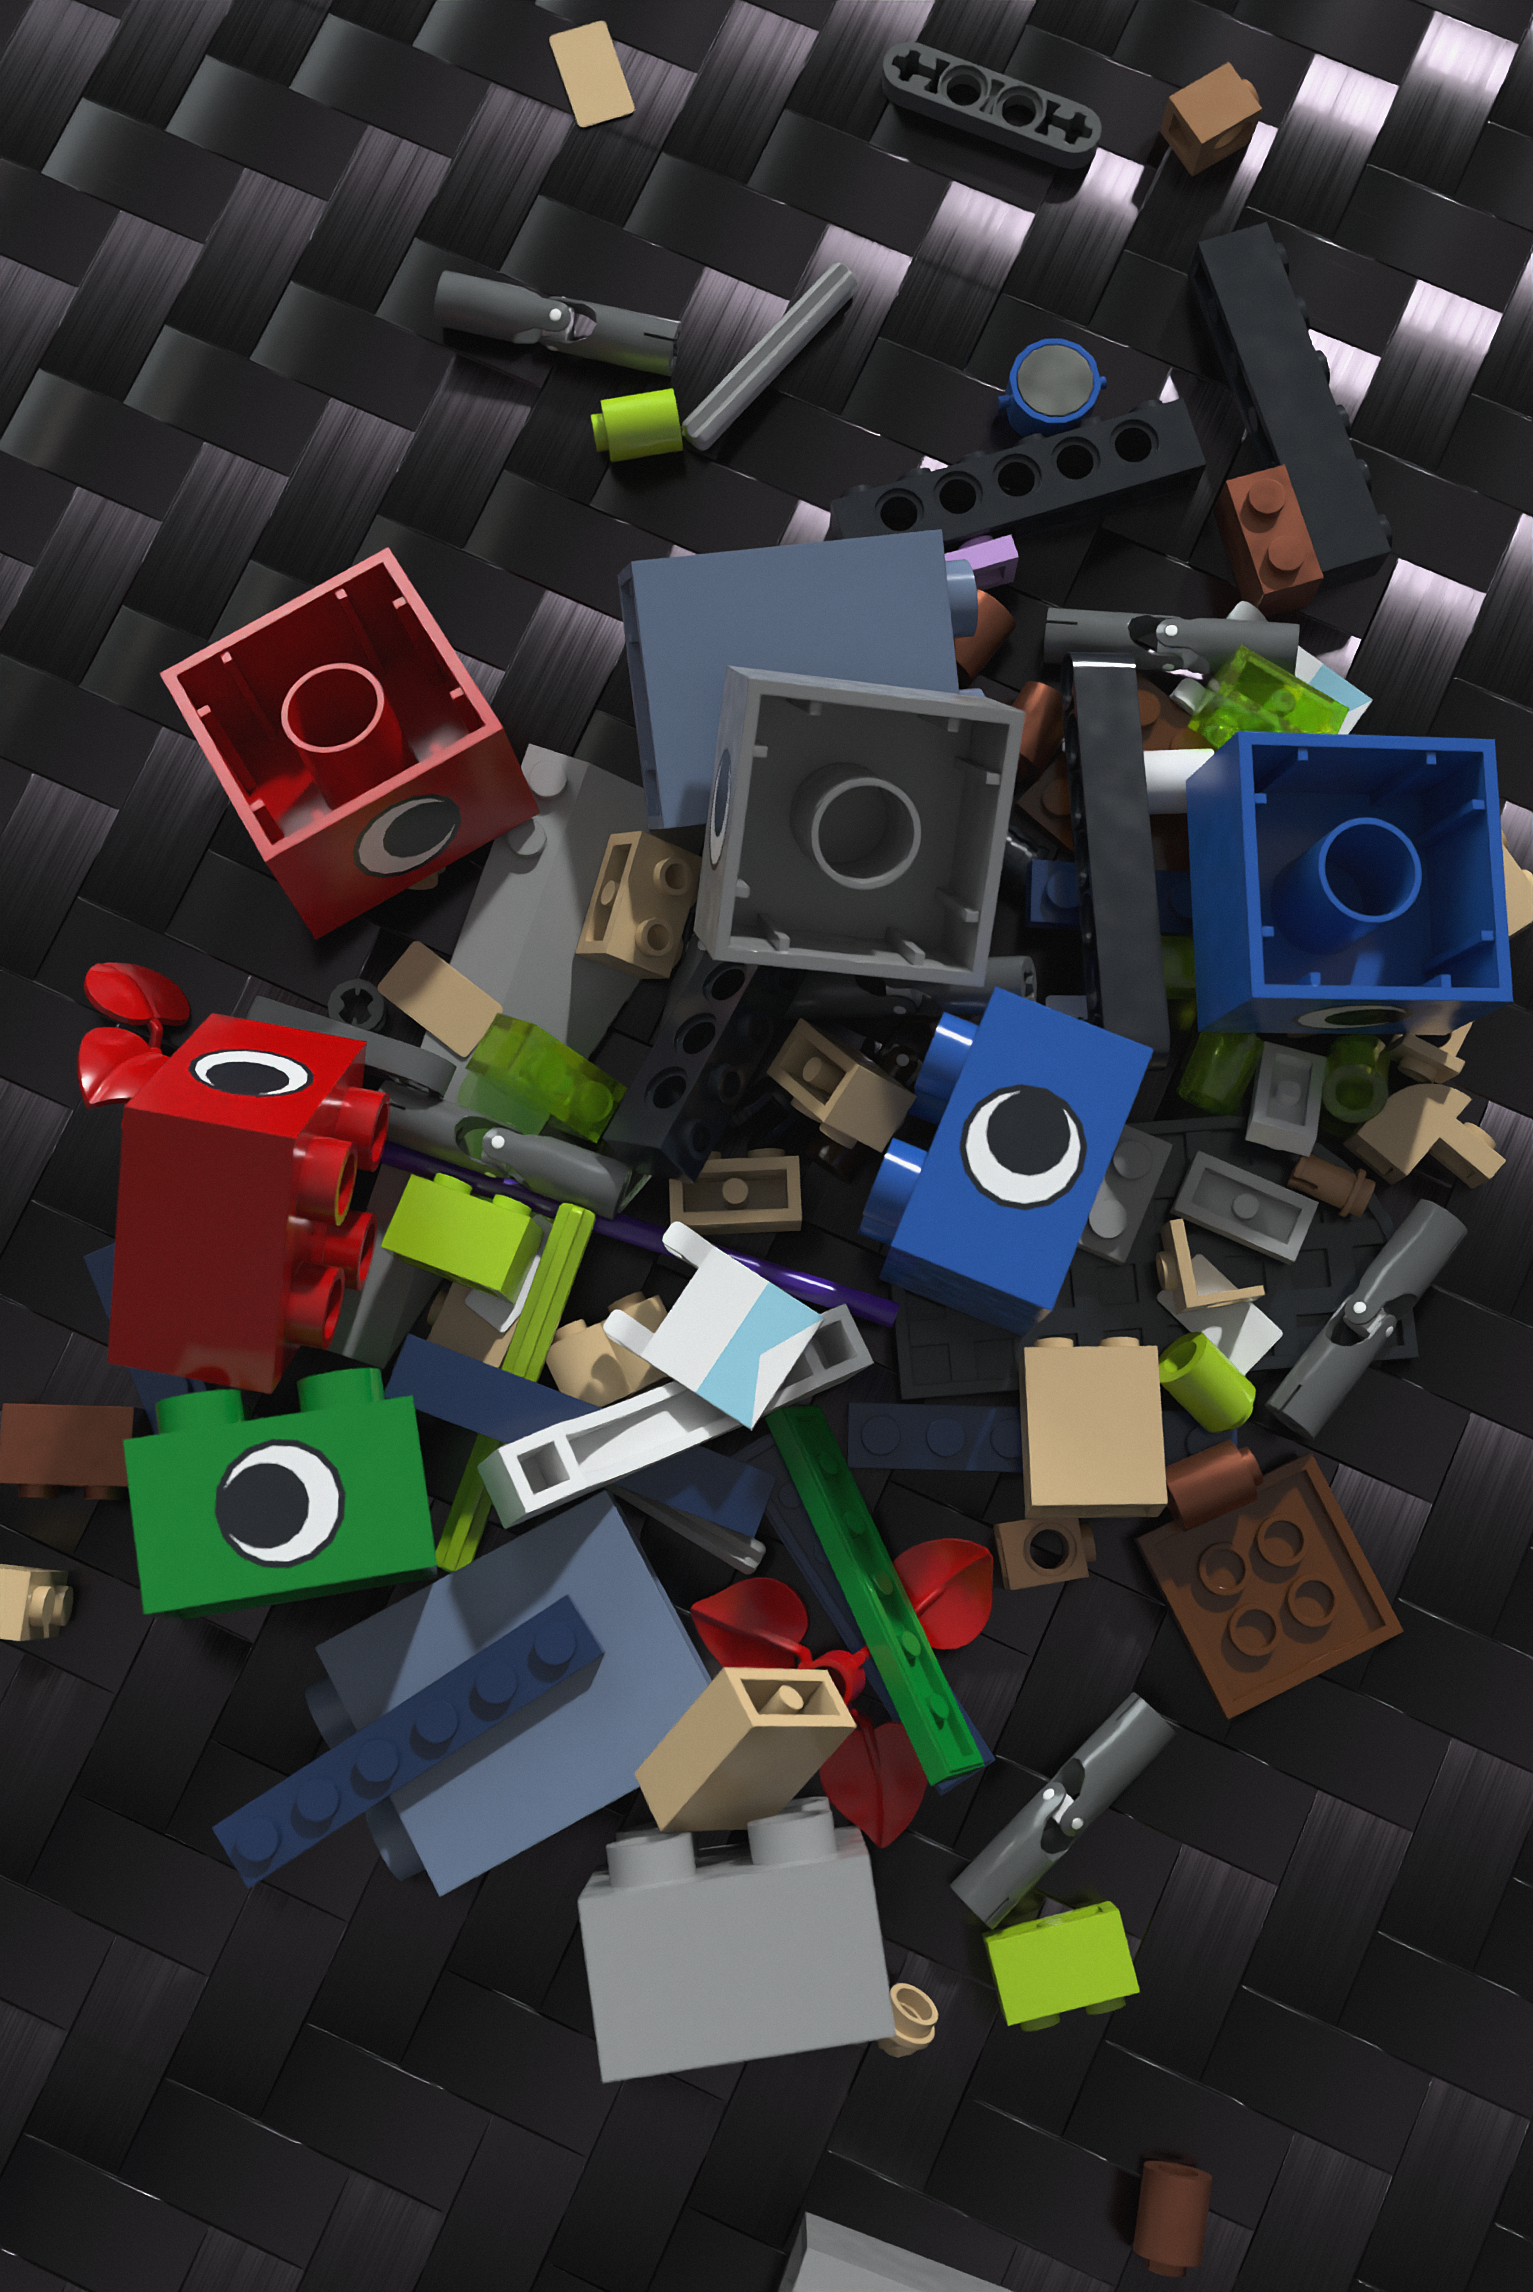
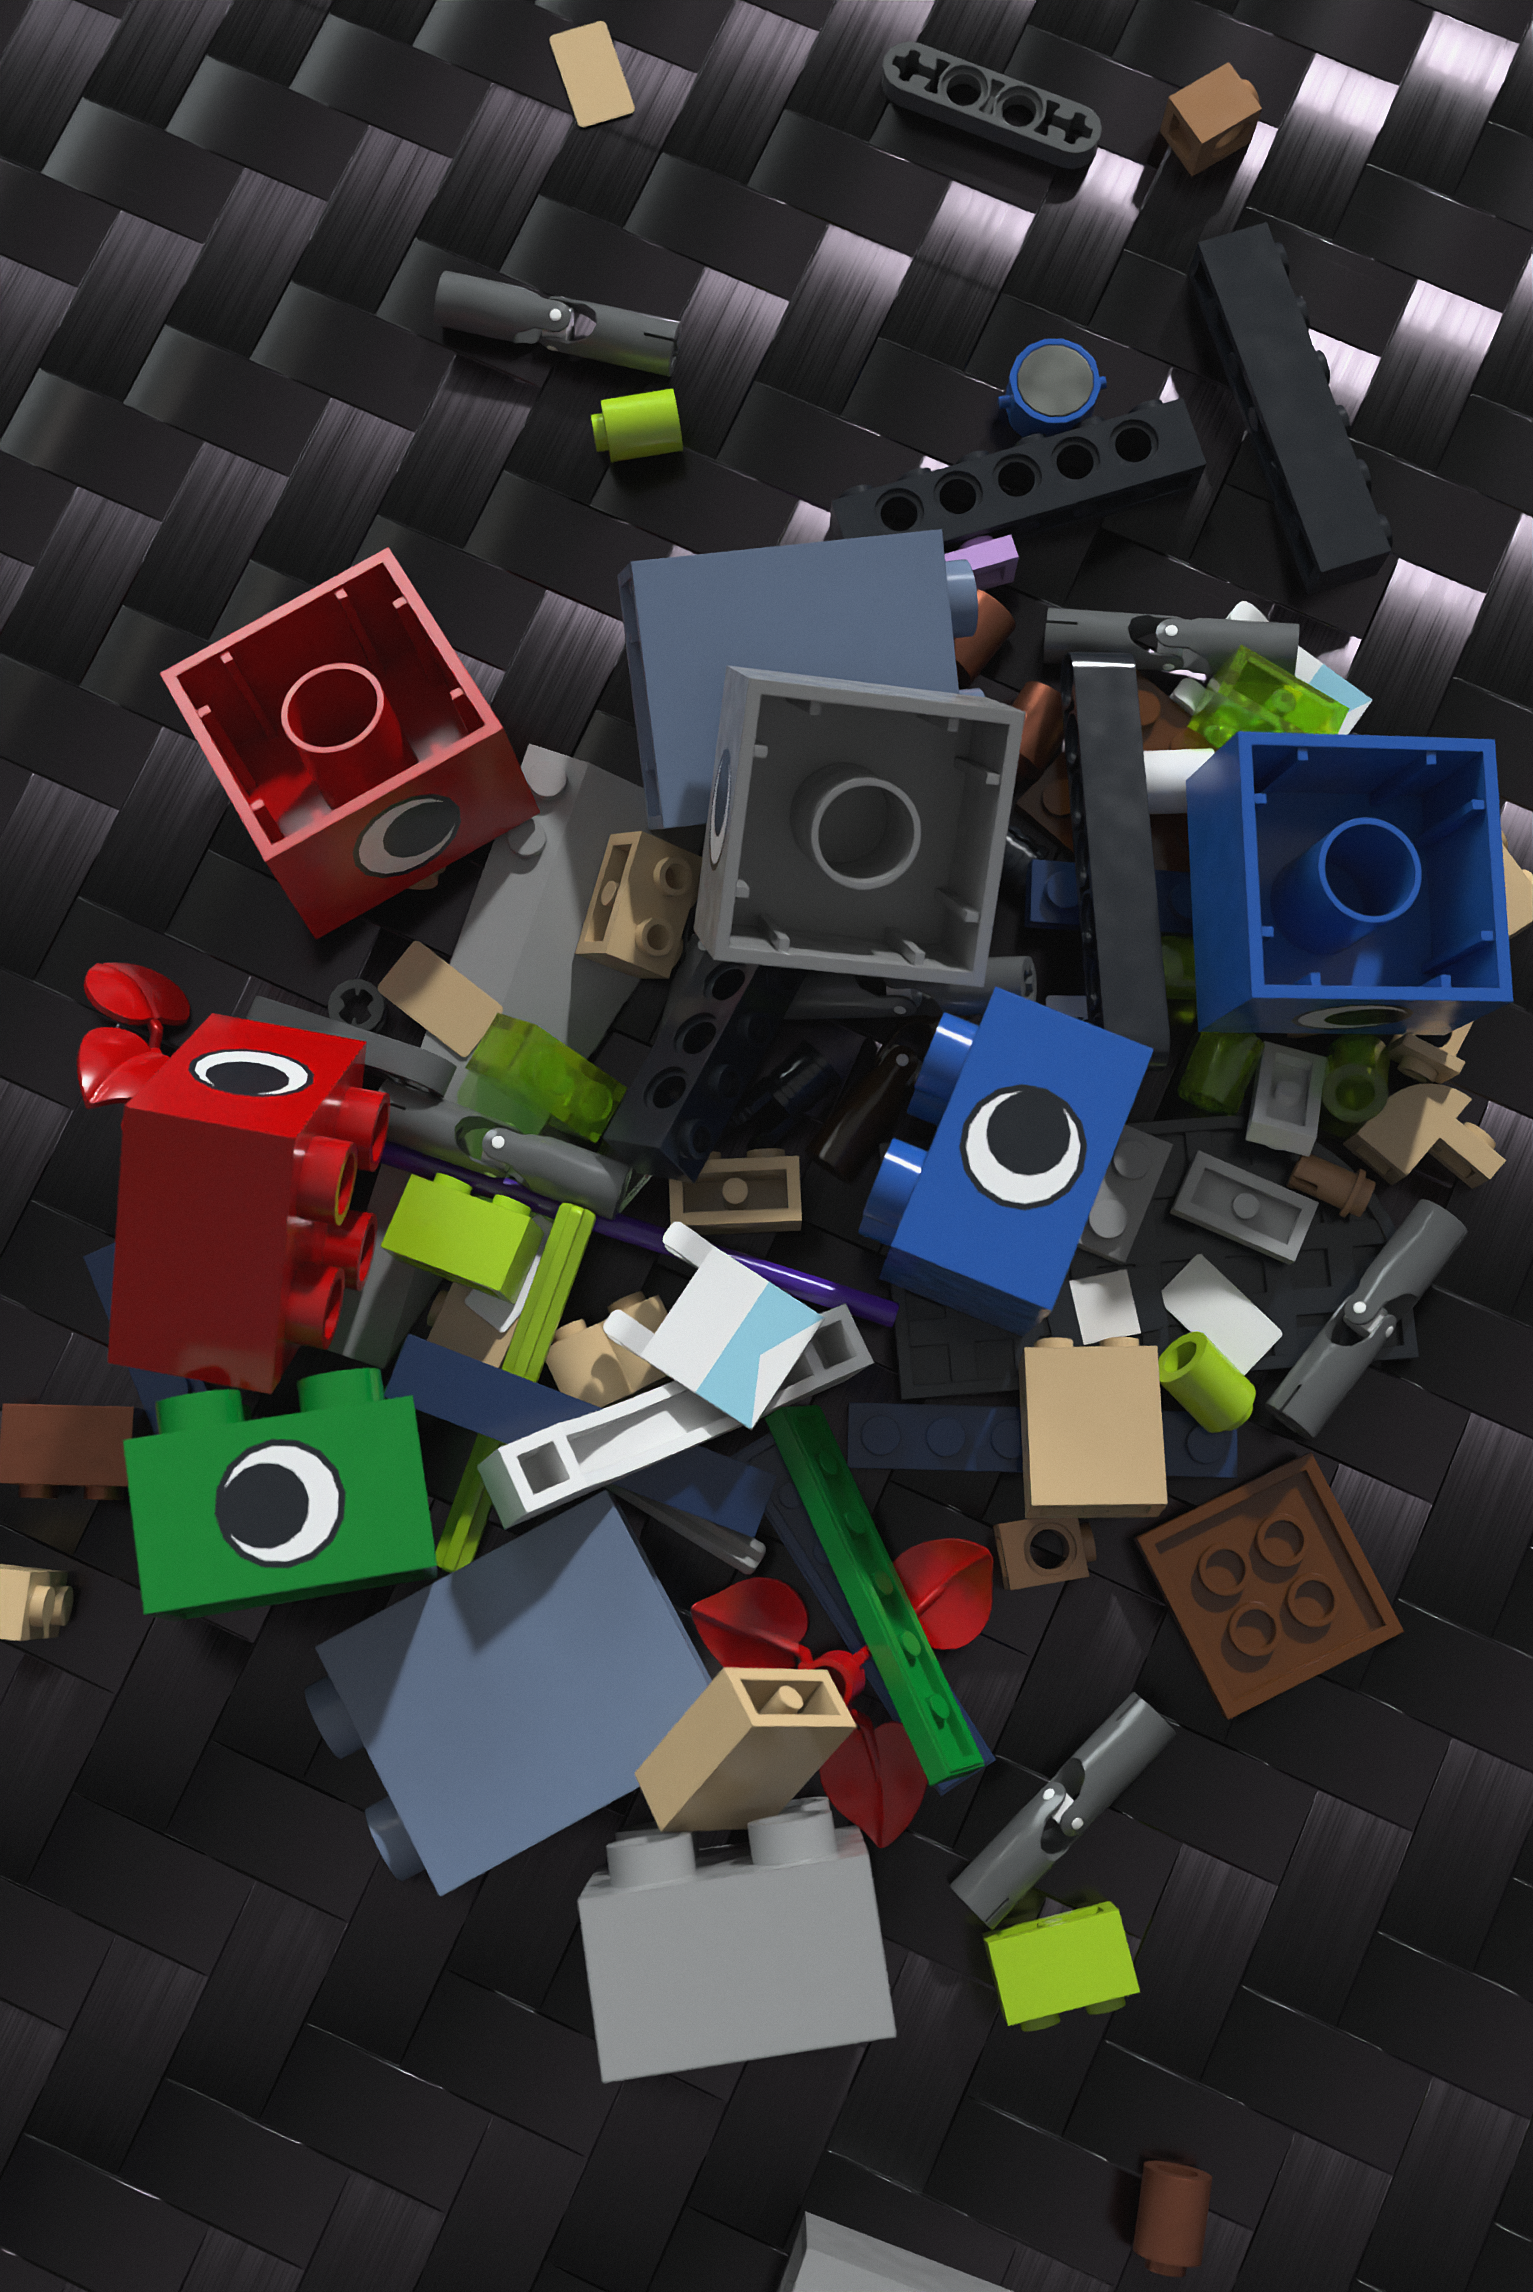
dark blue plate [212,1594,606,1888] -> none
light grey axle [682,263,858,451] -> none
tan brick [766,1018,917,1153] -> none
tan plate [876,1983,938,2058] -> none
tan bracket [1156,1218,1265,1314] -> none
copper brick [1165,1440,1264,1532] -> none
copper brick [1213,465,1324,618] -> none
none -> sticker [1047,1264,1168,1347]

